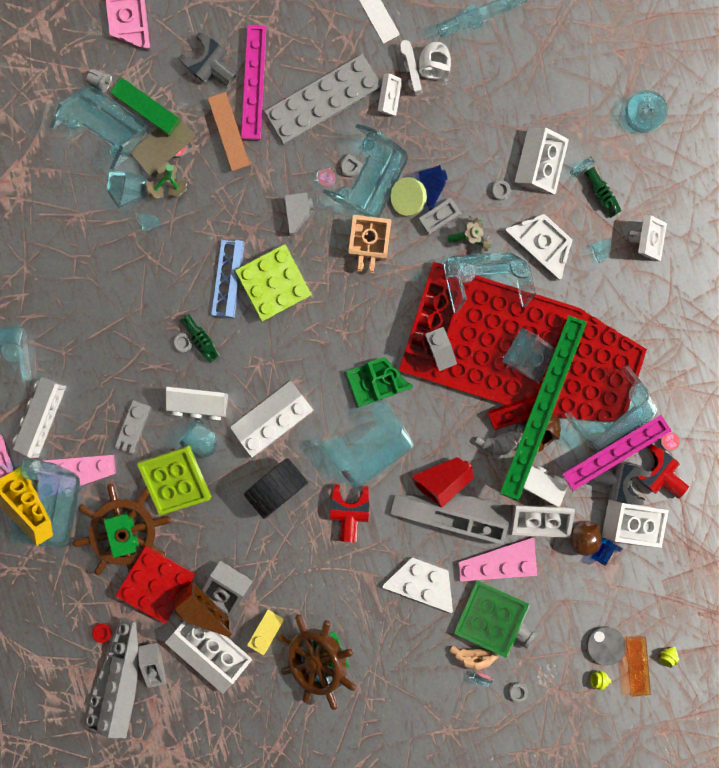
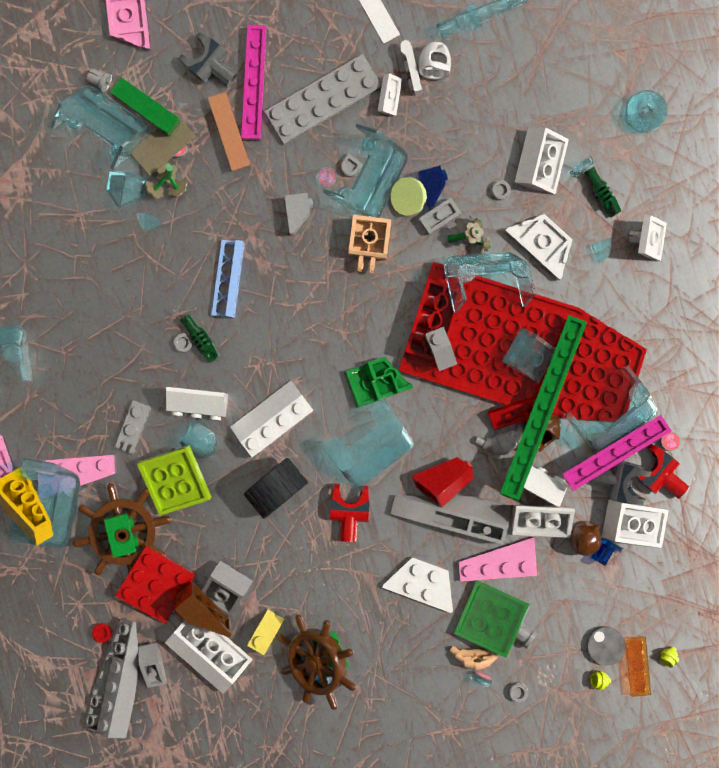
white slope [13,377,66,458] -> none
lime plate [234,244,312,322] -> none

